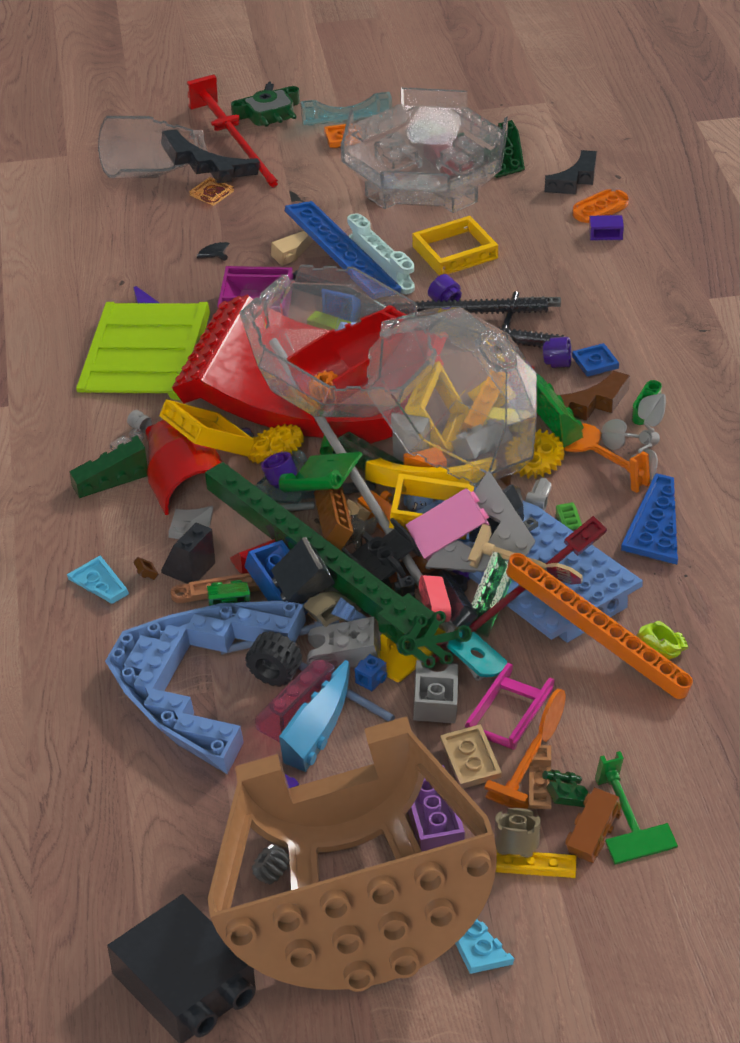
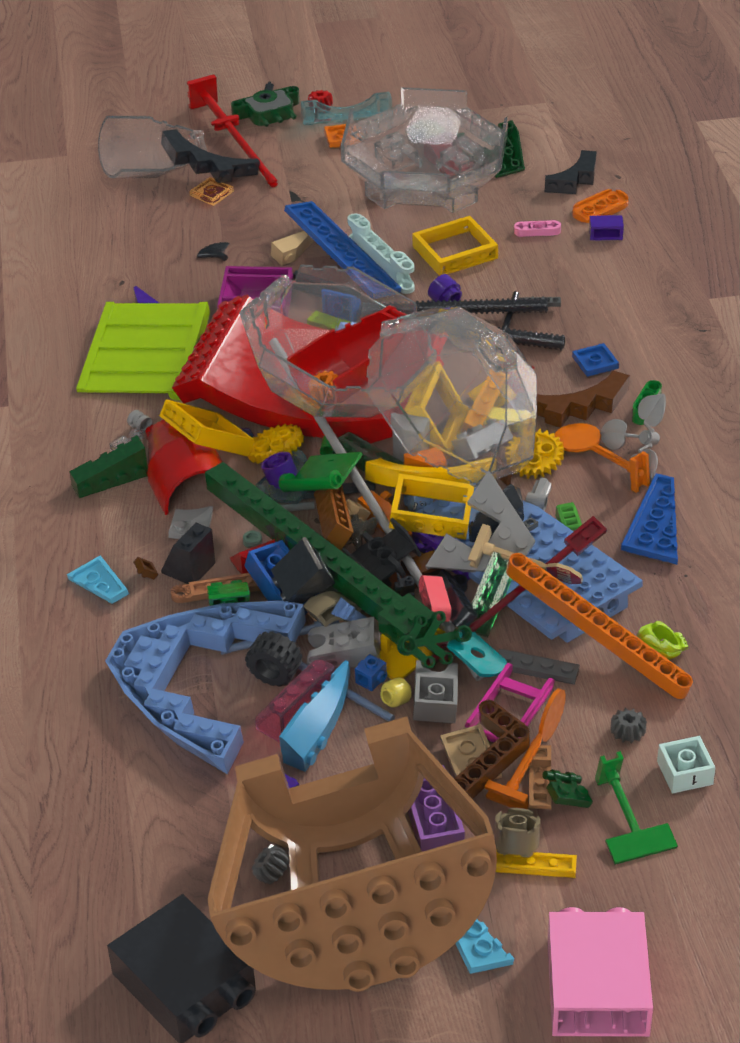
bright pink panel [406,488,489,561] -> none
green slope [522,364,584,448] -> none
dark purple piece [543,337,572,368] -> none
dark orange wedge [565,787,622,863] -> none
none -> sand green tile [243,530,262,548]
none -> red gear [308,90,333,112]
none -> light yellow head [380,678,412,708]
none -> reddish brown beam [454,700,530,799]
none -> dark grey plate [498,649,580,685]
none -> bright pink beam [514,220,561,237]
none -> bright pink brick [548,907,653,1037]
none -> dark grey gear [610,707,647,744]
none -> light aqua brick [657,736,716,794]

